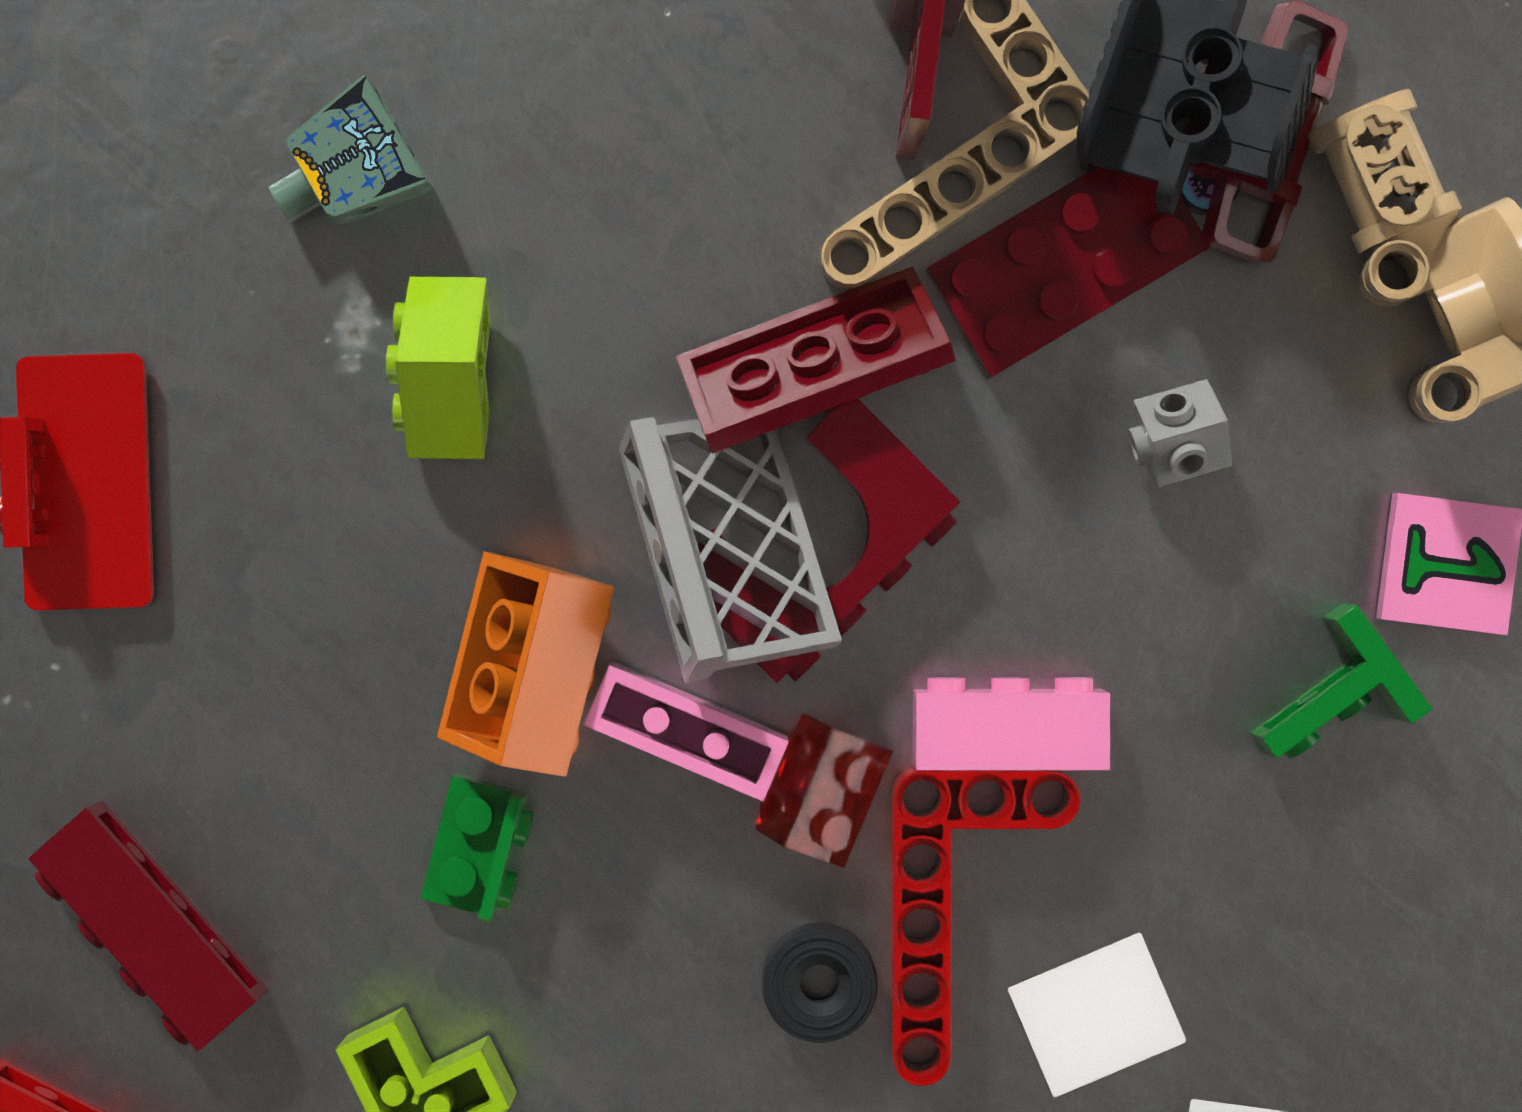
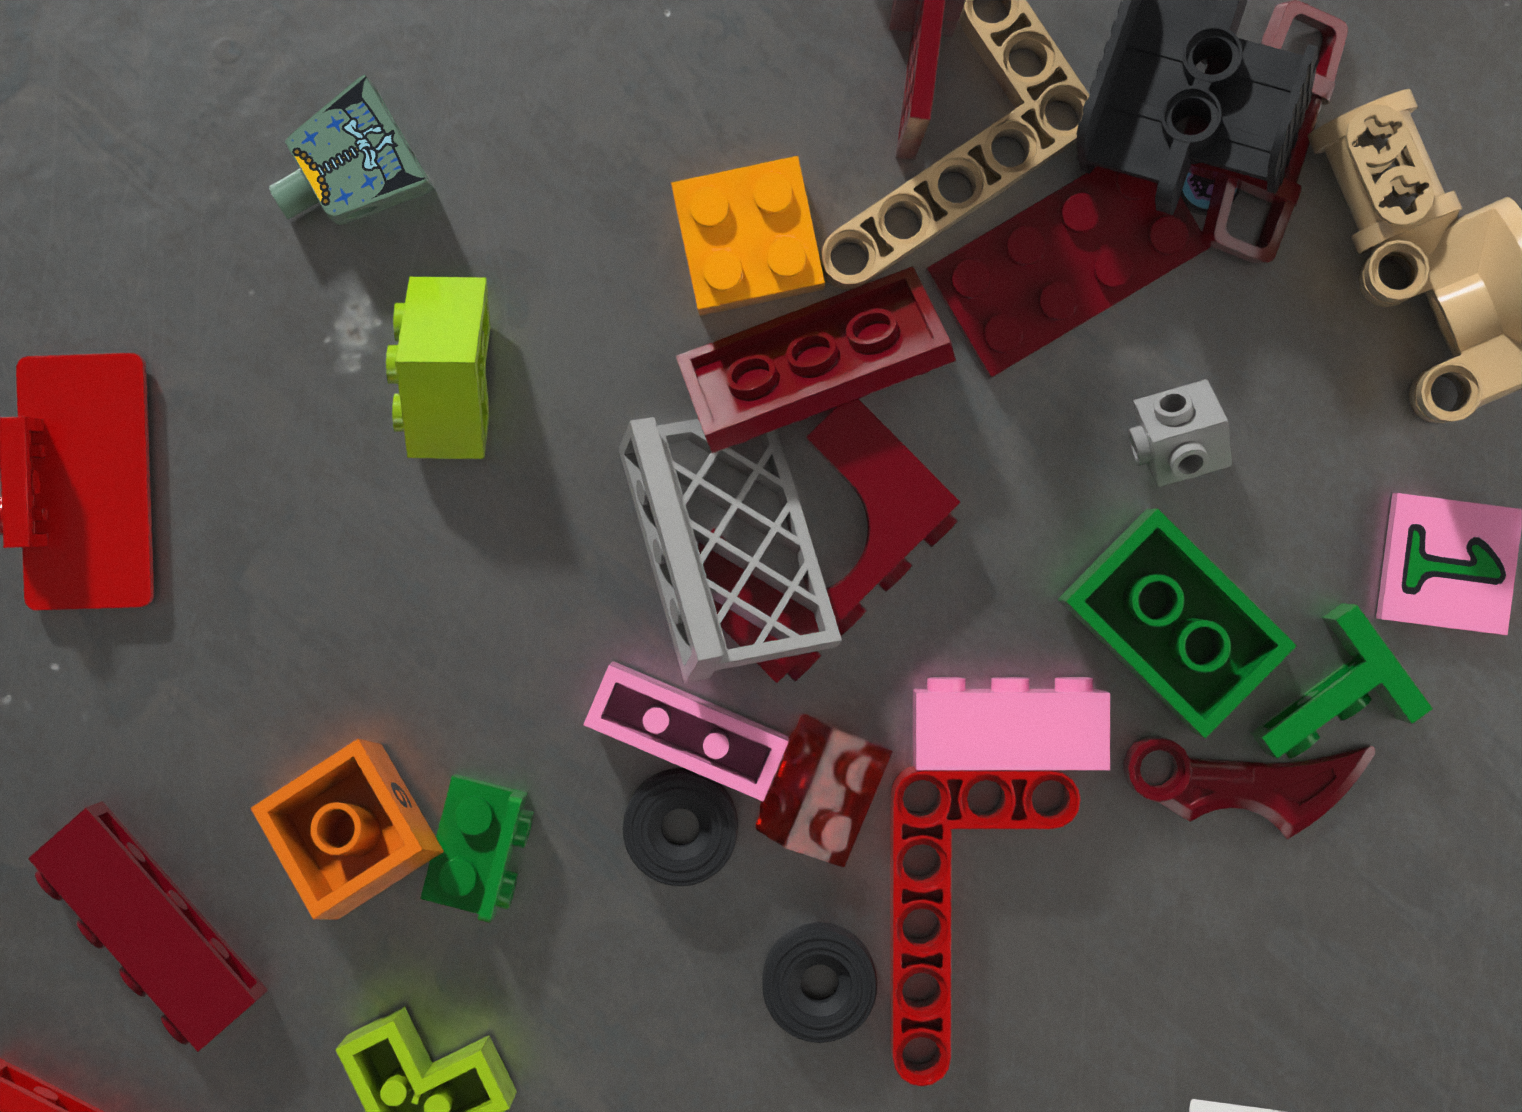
orange brick [437,551,614,777] -> none
white sticker [1008,933,1186,1097] -> none
none -> orange brick [250,738,444,920]
none -> black tyre [622,768,738,887]
none -> light orange brick [671,156,825,316]
none -> green brick [1057,508,1297,739]
none -> dark red piece [1123,735,1375,839]

